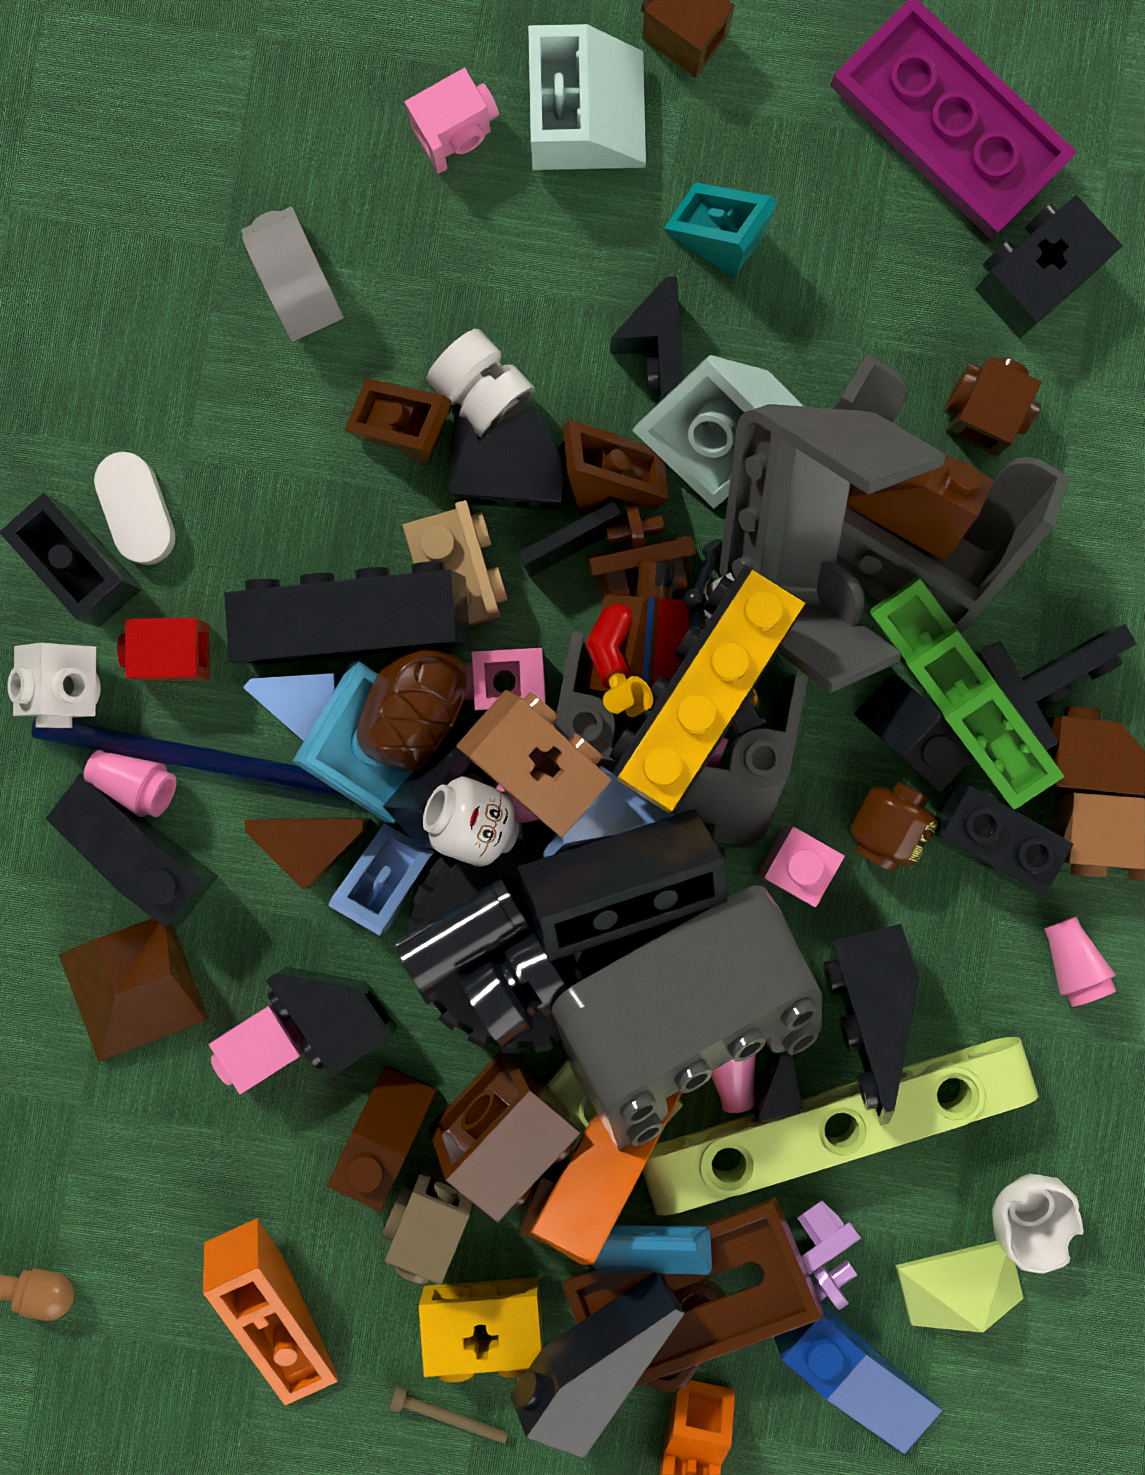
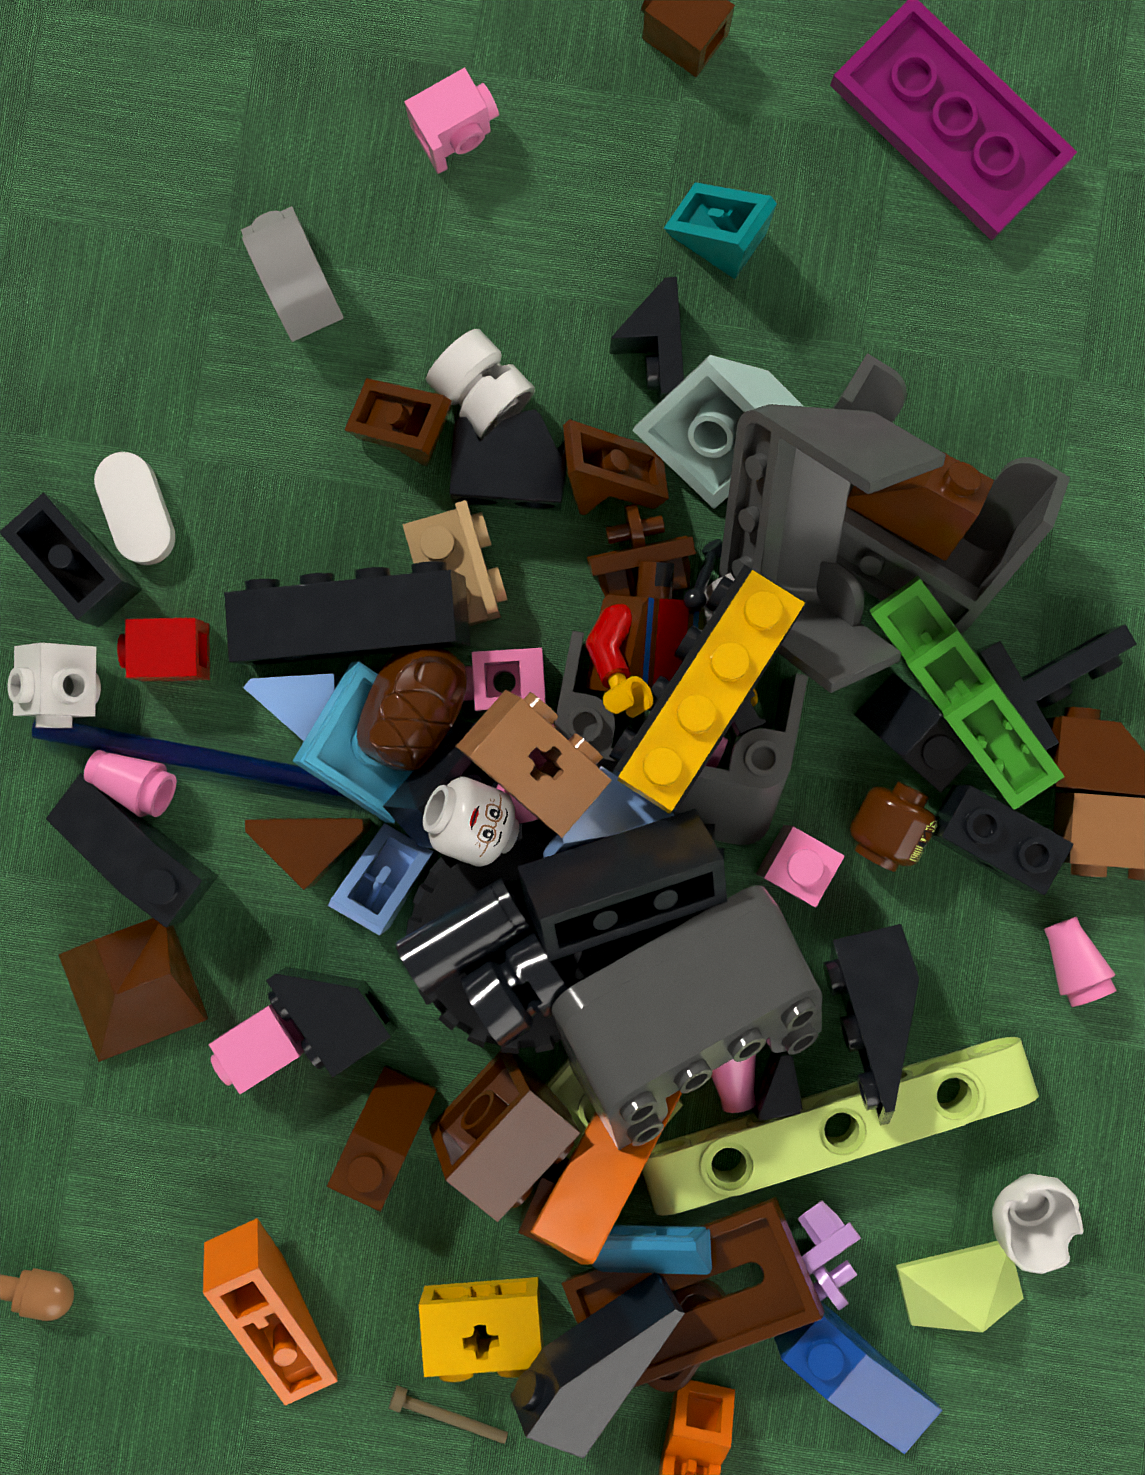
dark tan brick [381,1162,473,1285] -> none
black piece [518,501,622,578] -> none
light aqua slope [528,24,646,170] -> none
reddish brown brick [943,357,1042,457] -> none
black brick [975,194,1123,339] -> none

